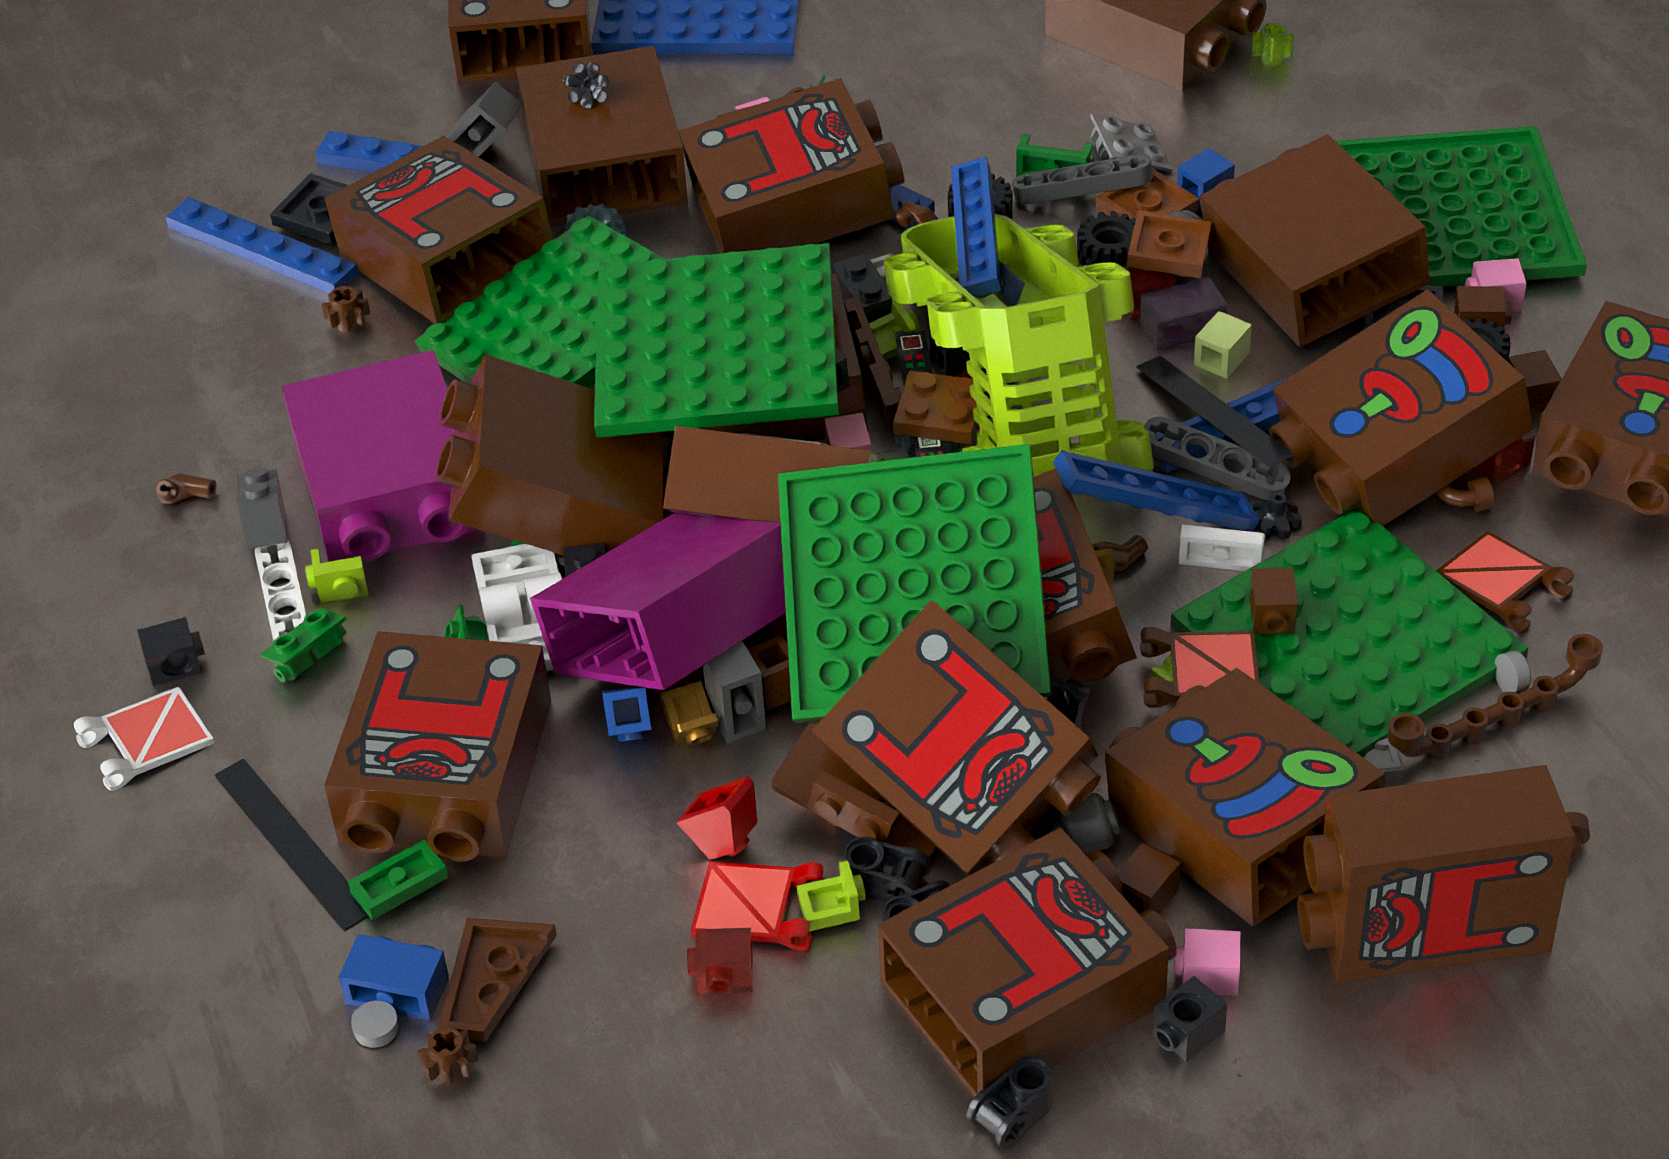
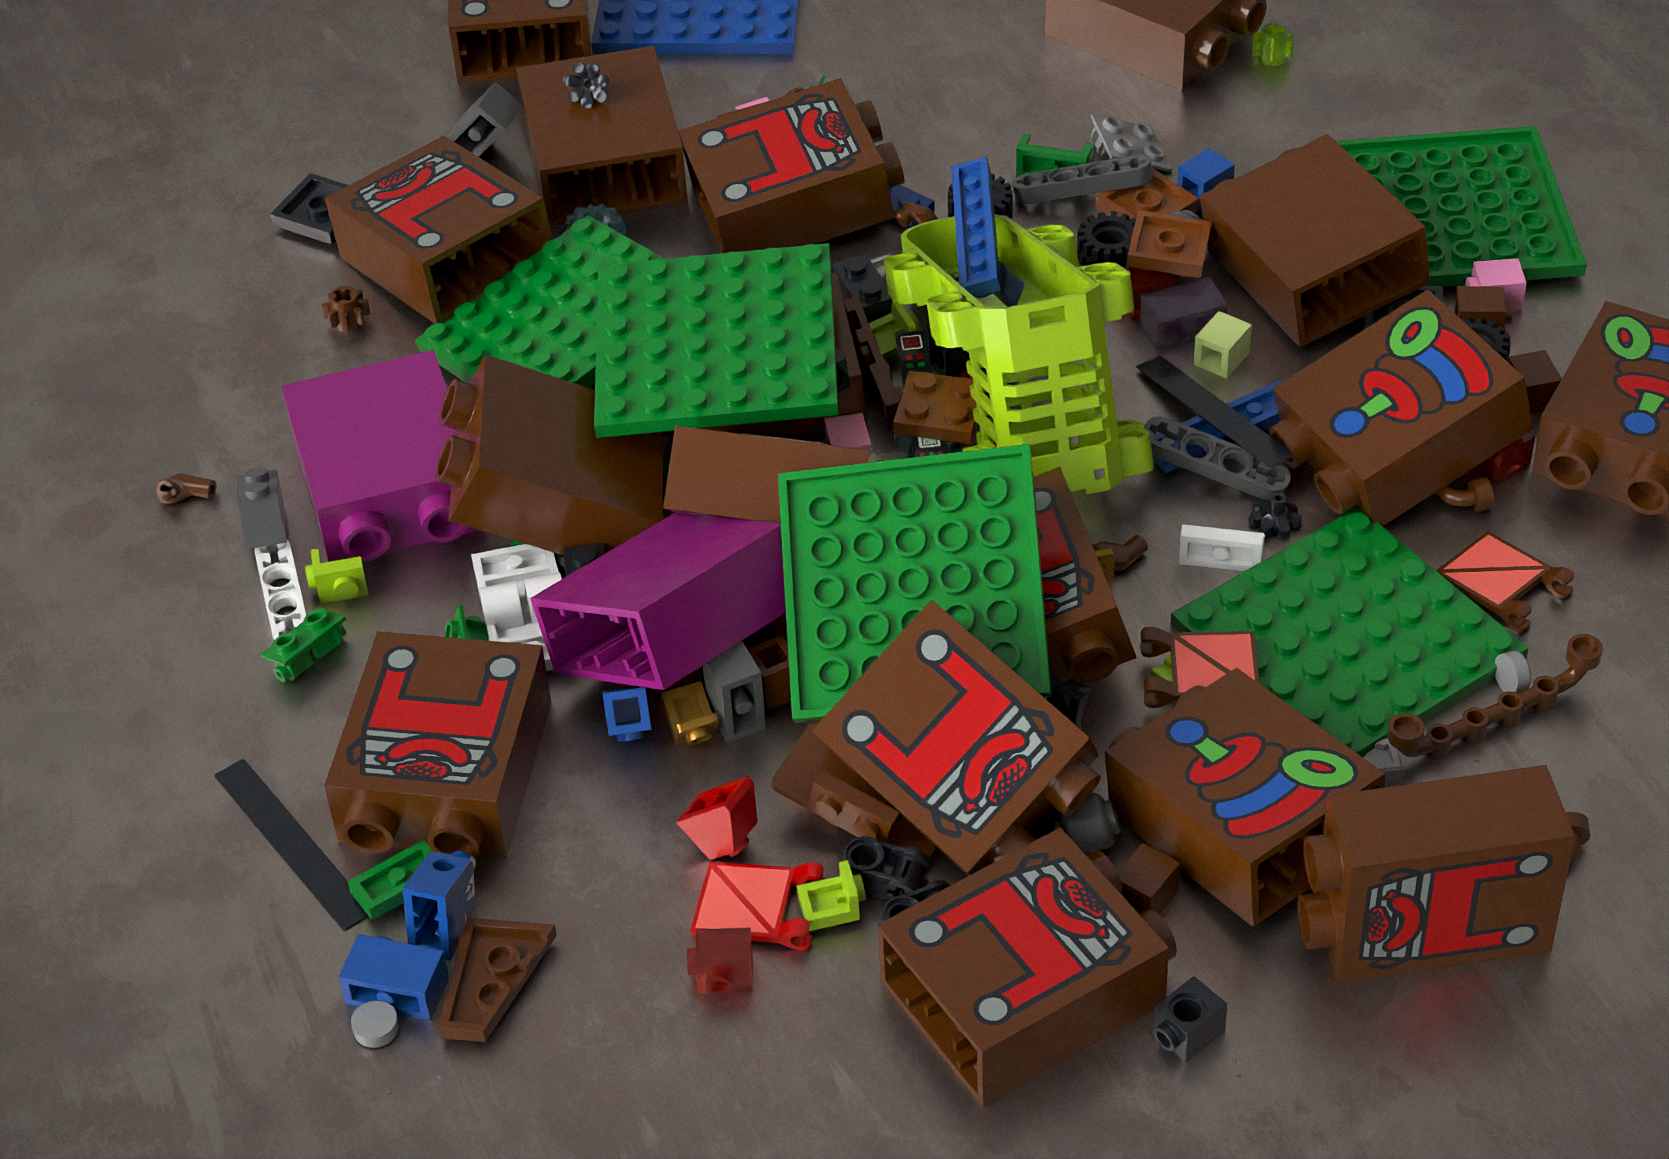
flag [74,687,214,791] -> none
black brick [137,617,205,686] -> none
blue plate [166,197,358,293] -> none
blue plate [315,131,423,172] -> none
reddish brown gear [418,1025,478,1086] -> none
black piece [966,1057,1053,1149] -> none
blue plate [1053,450,1260,532] -> none
bright pink brick [1174,928,1240,996] -> none
reddish brown brick [1249,568,1298,634] -> none
none -> blue torso [403,851,476,961]

